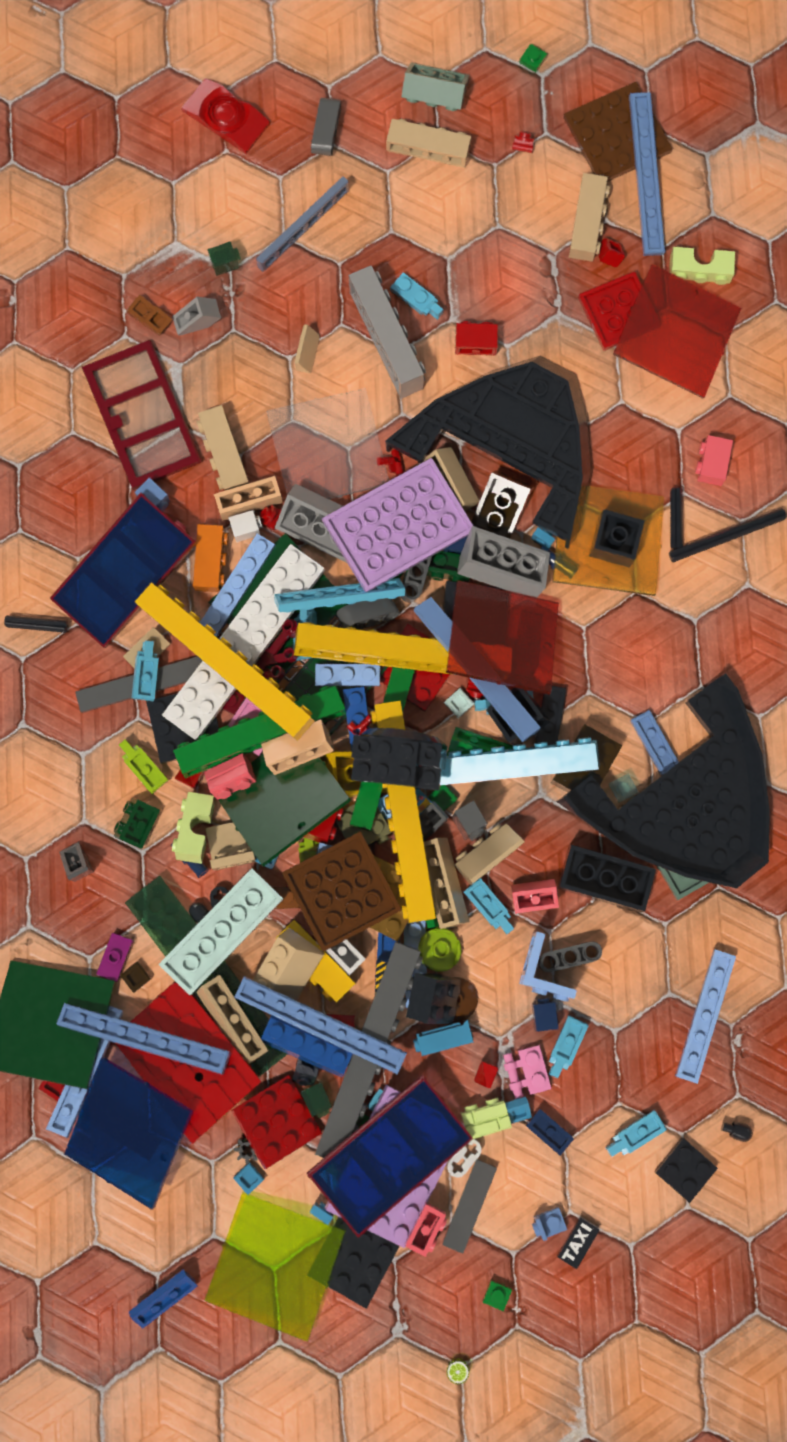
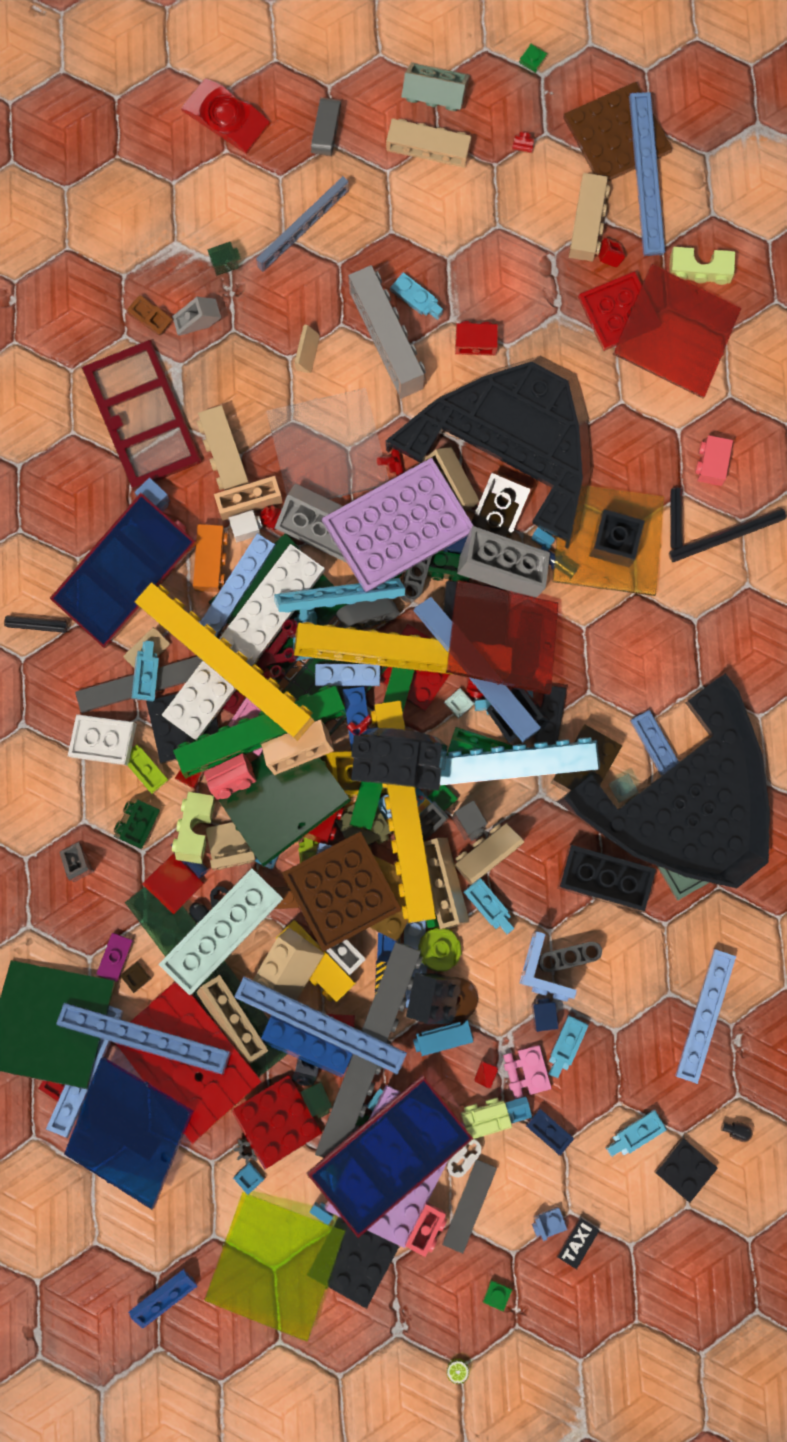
coral brick [511,879,559,914] -> none
none -> white tile [68,715,137,766]
none -> red tile [142,854,204,914]

